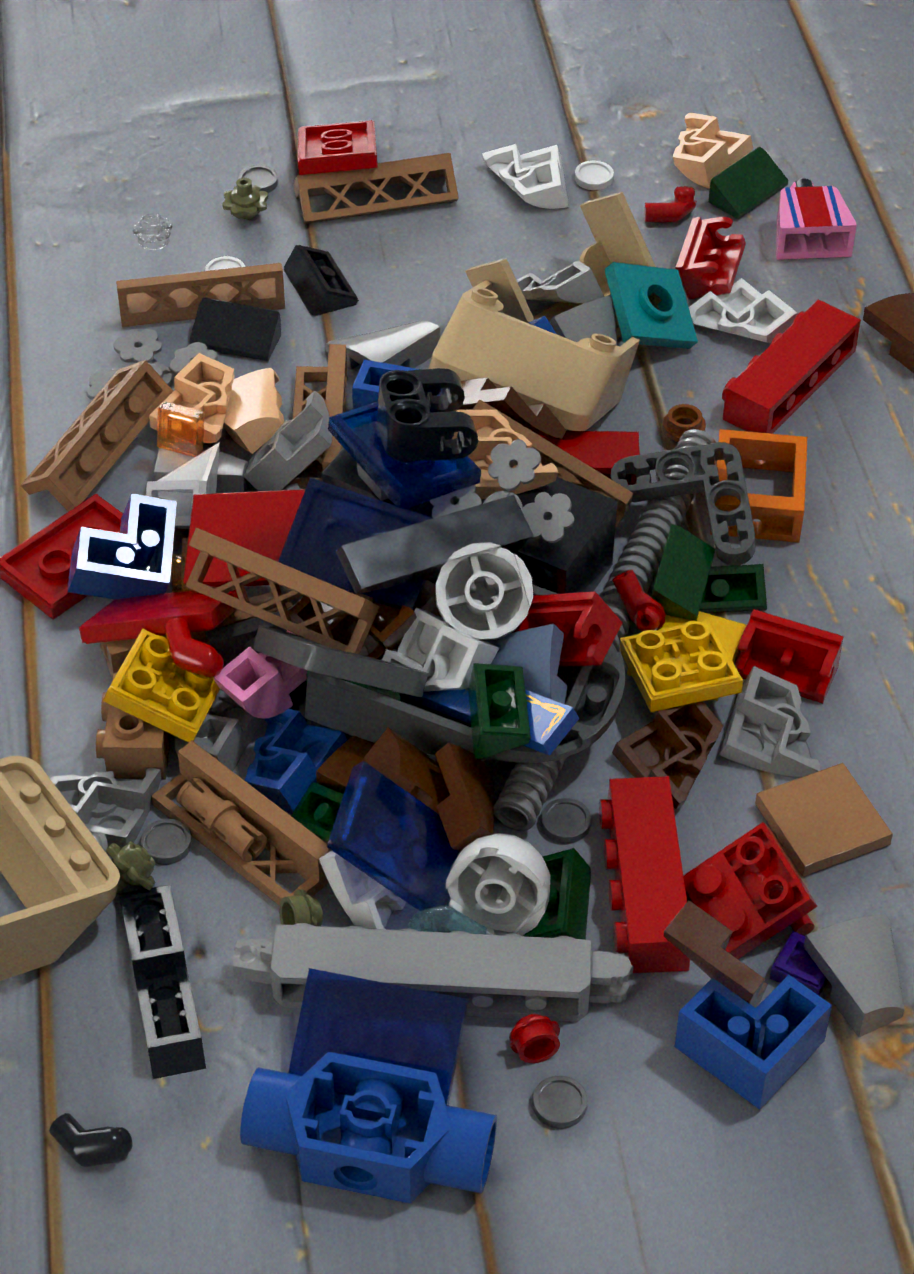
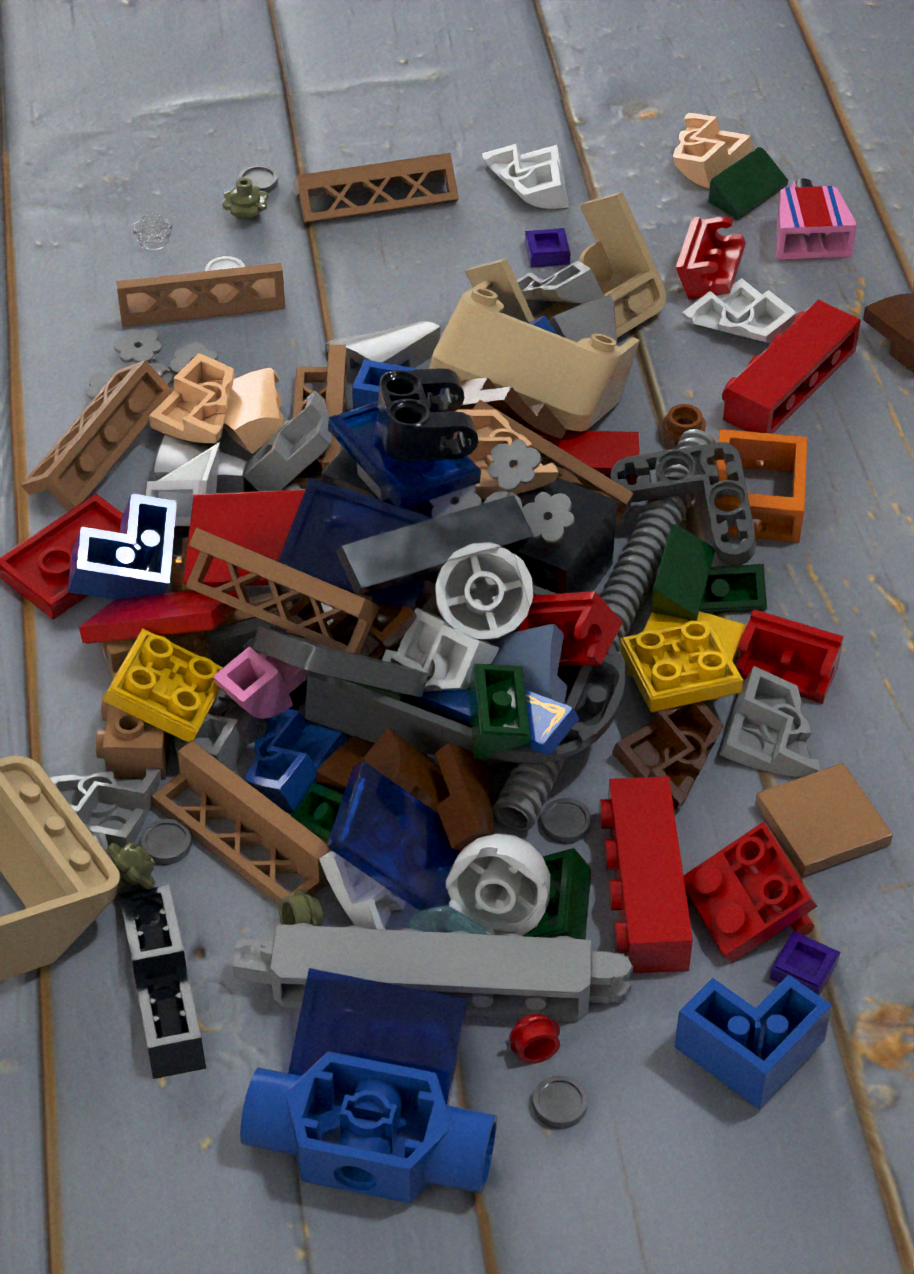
black arm [49,1113,133,1167] -> none
clear orange tile [157,402,204,457] -> none
red arm [164,618,224,678] -> none
medium nougat pin [177,778,267,861] -> none
black slope [189,298,282,361] -> none
black slope [284,245,359,316] -> none
red tile [298,120,378,175] -> none
white piece [575,160,614,190] -> none
teal piece [604,262,698,349] -> none
red arm [612,570,666,632] -> none
red arm [644,186,697,222] -> none
reddish brown slope [664,900,768,1008] -> none
light grey slope [804,914,905,1037] -> none
none -> dark purple tile [525,228,571,268]

